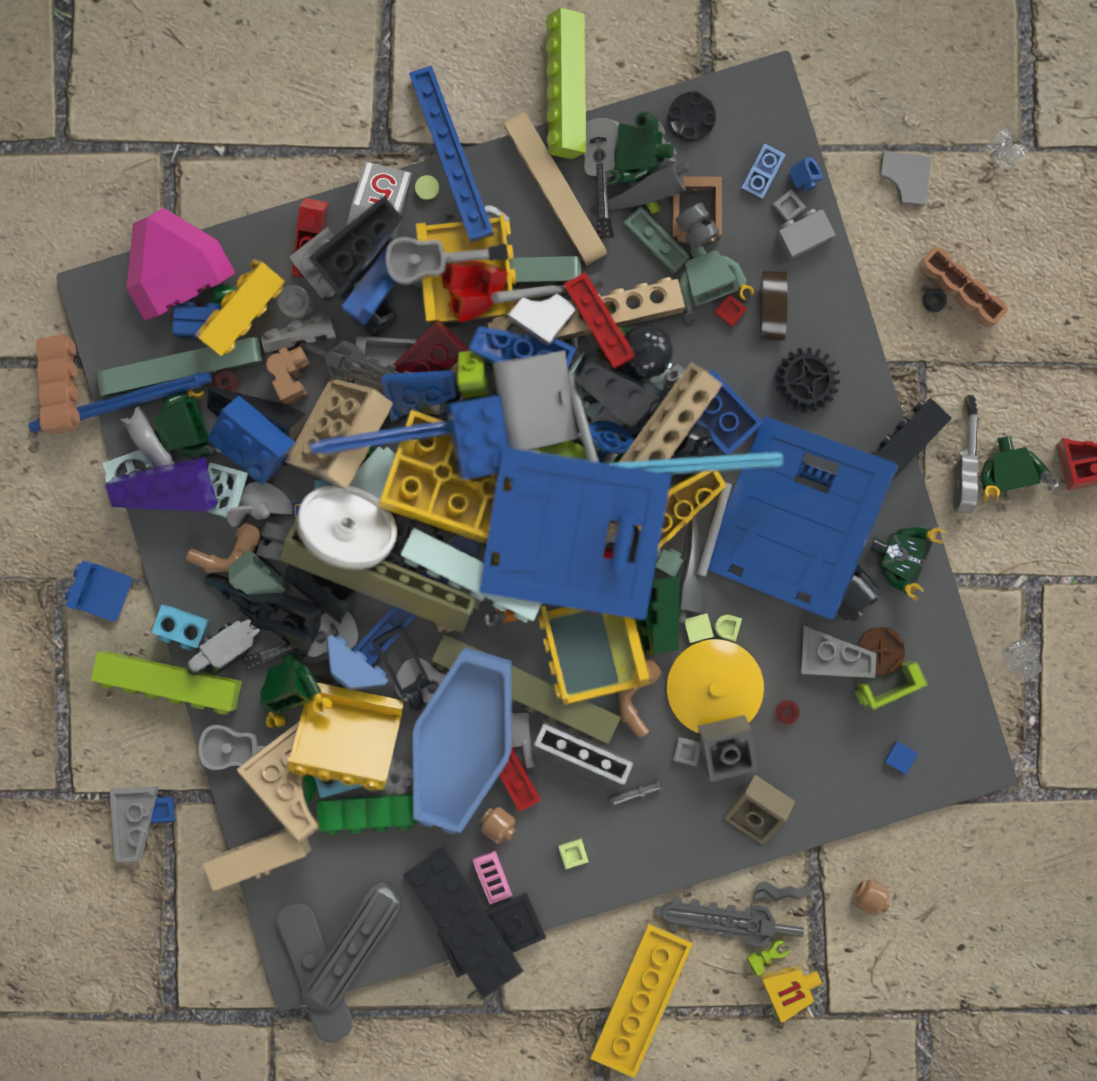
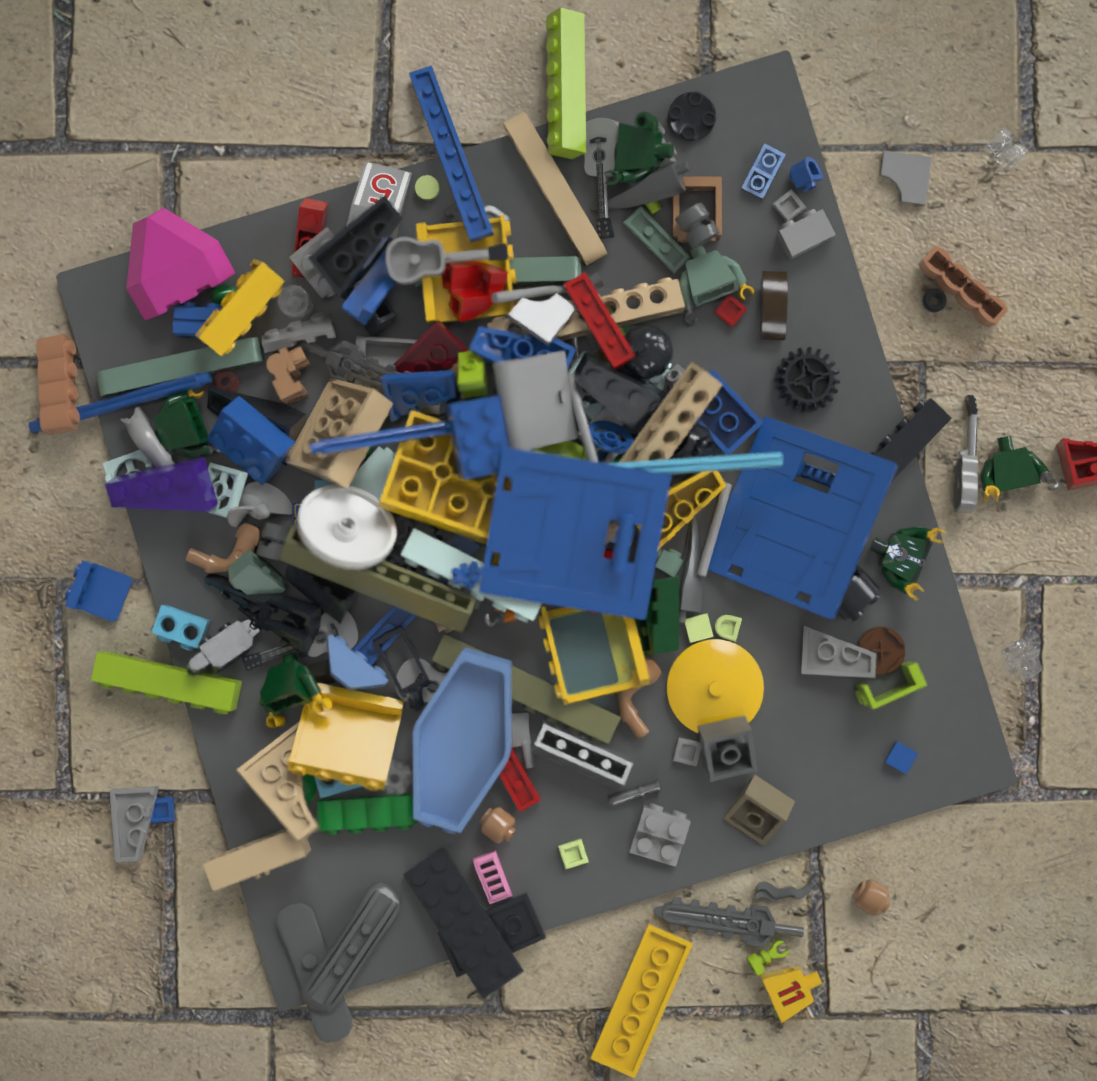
light grey piece [199,724,267,770] -> none
clear red plate [775,700,800,724] -> none
none -> blue plant [451,561,483,590]
none -> light grey plate [629,803,691,867]

